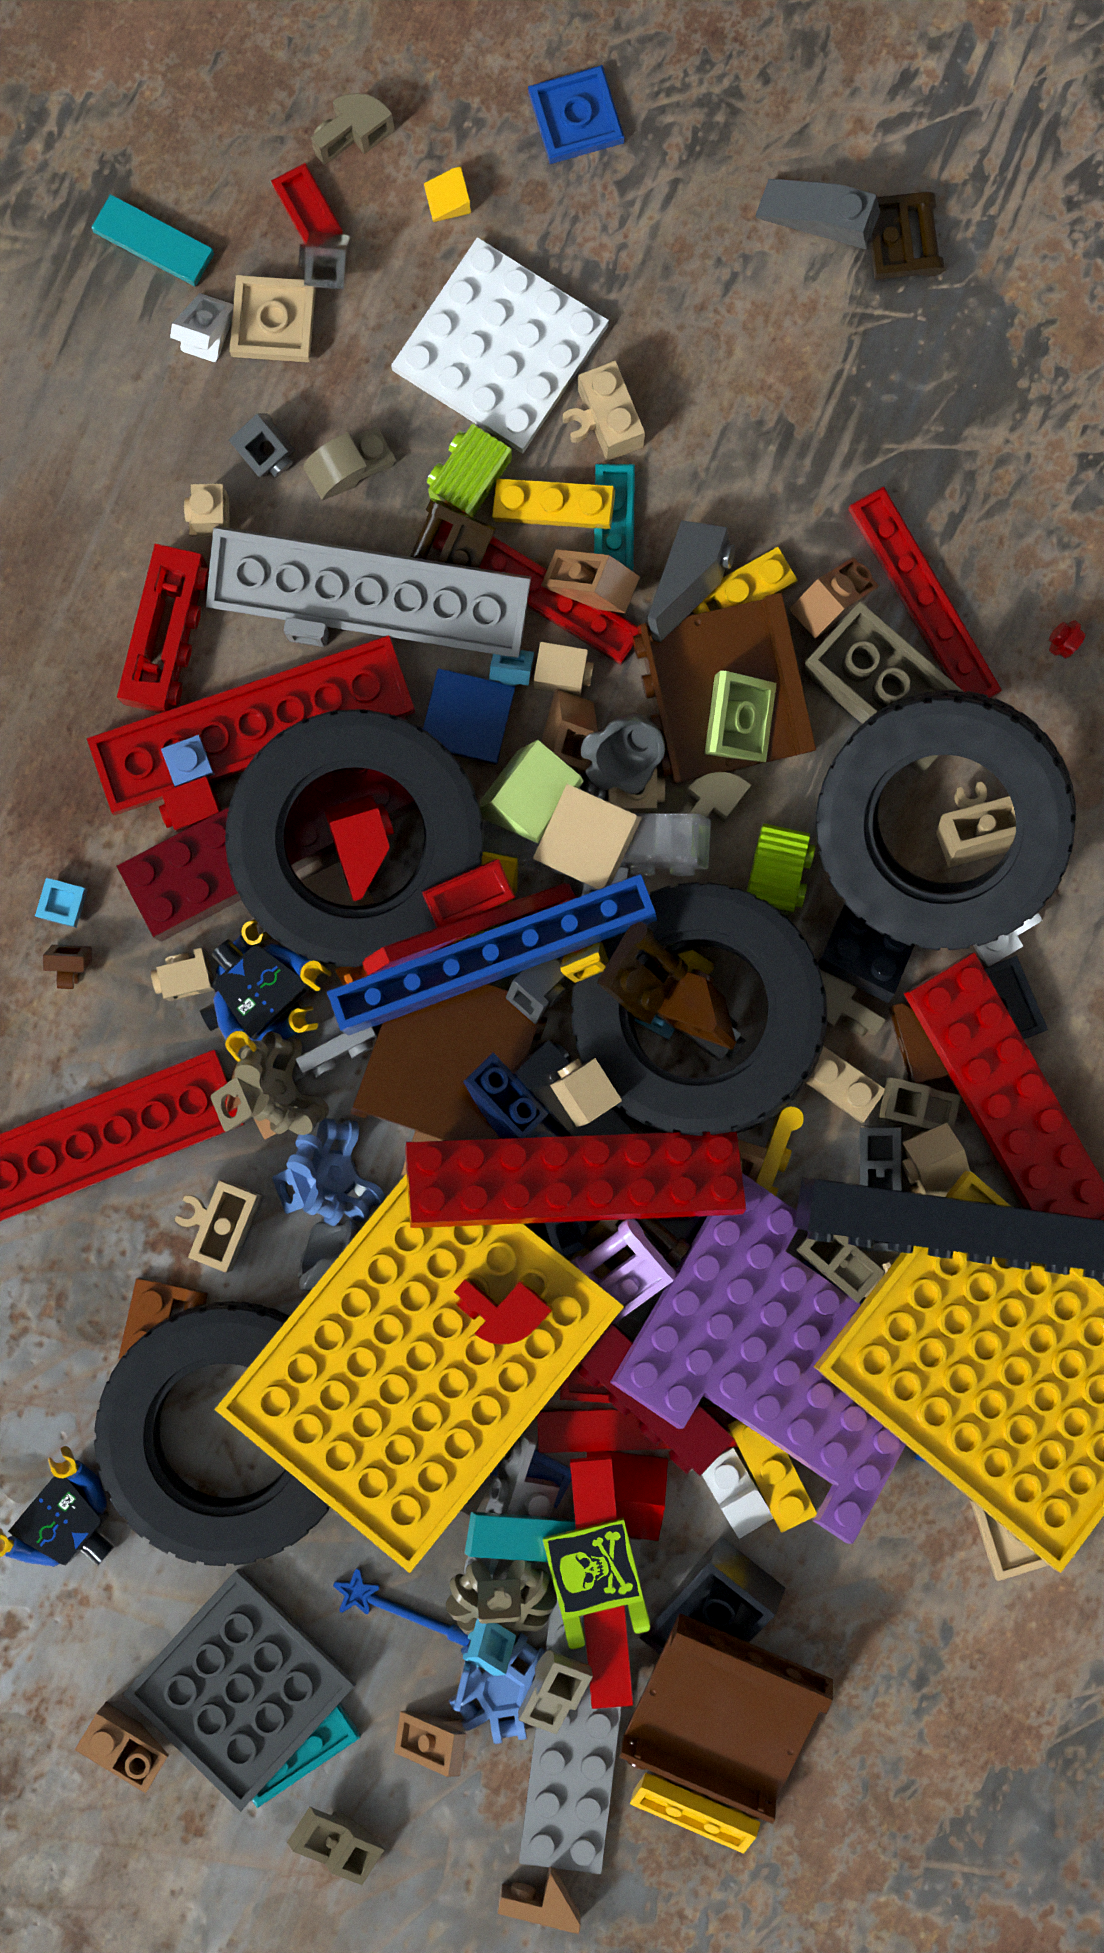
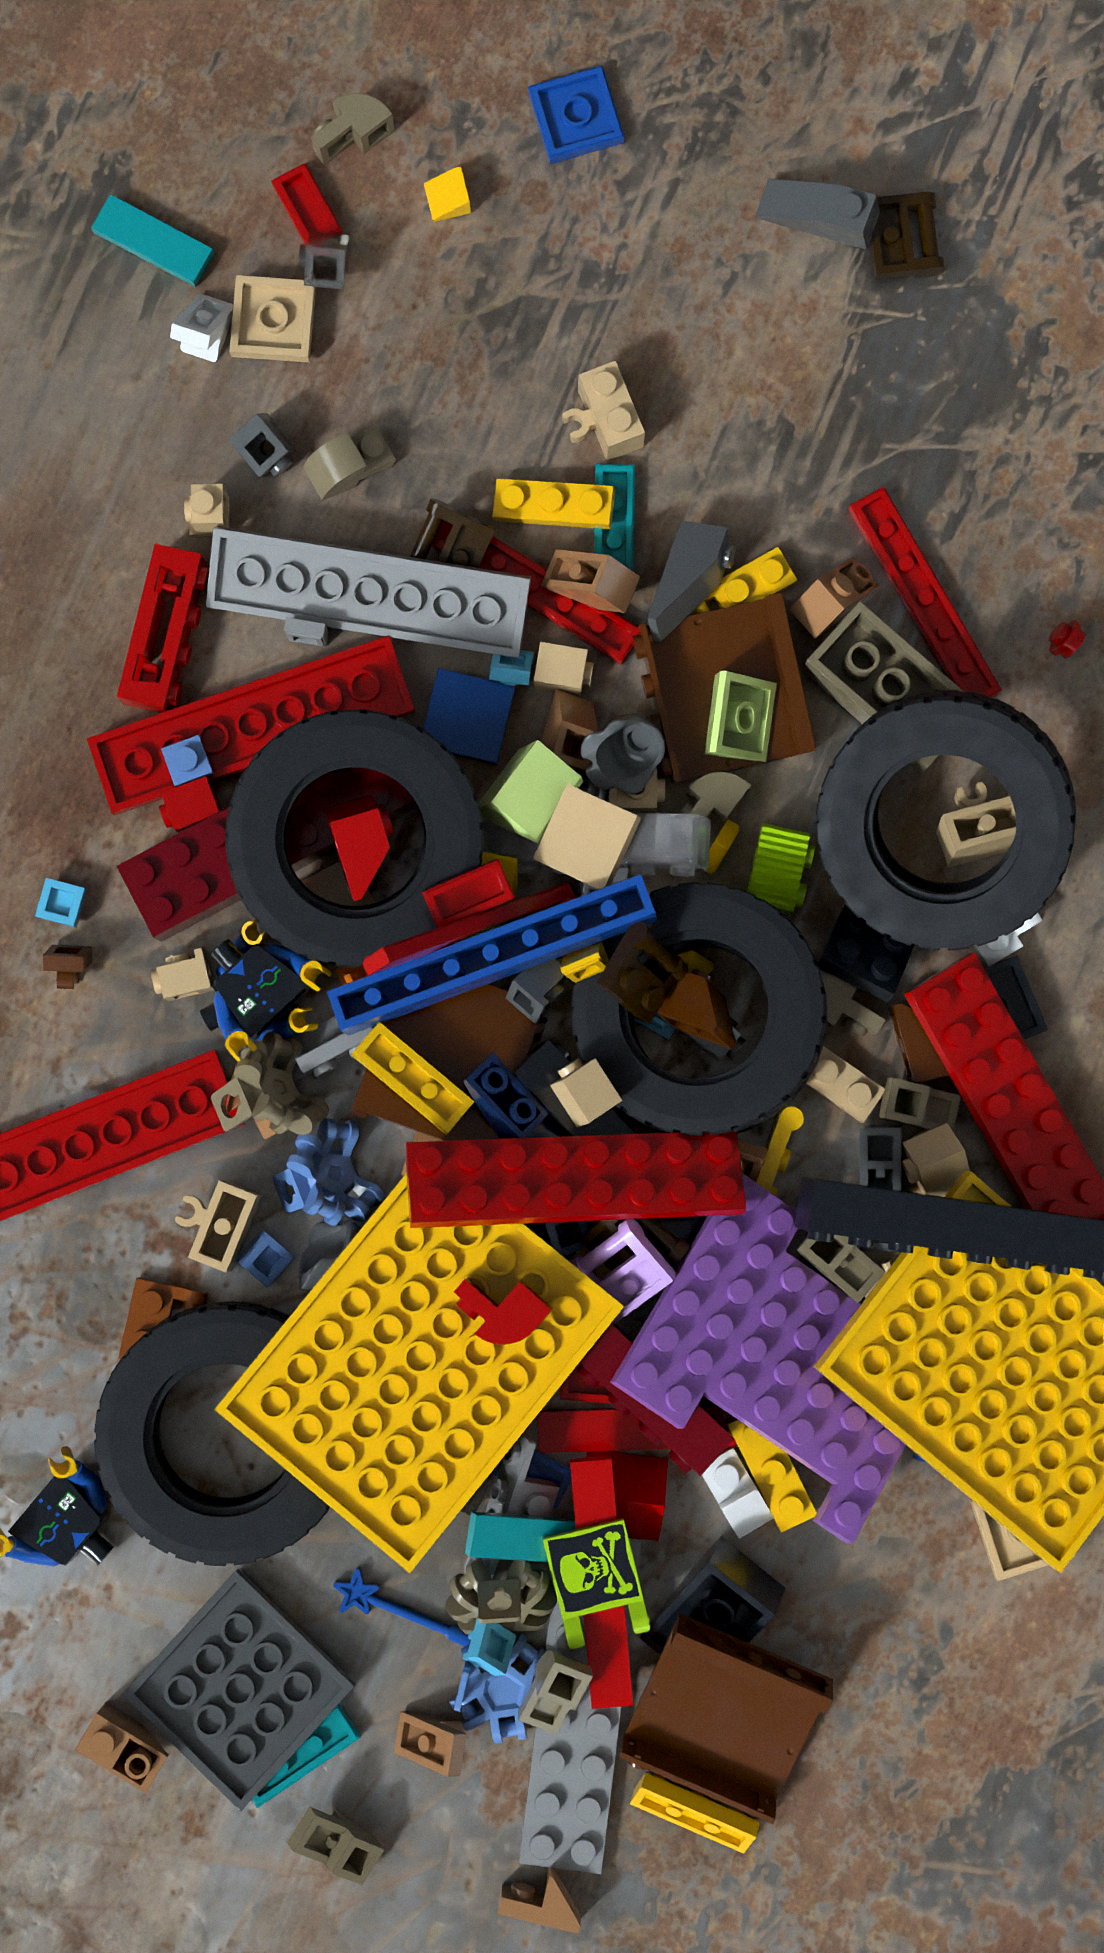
white plate [391,237,609,454] -> none
lime brick [427,424,512,517] -> none
none -> medium blue plate [235,1229,295,1288]
none -> yellow plate [352,1022,475,1135]
none -> yellow tile [699,819,740,874]

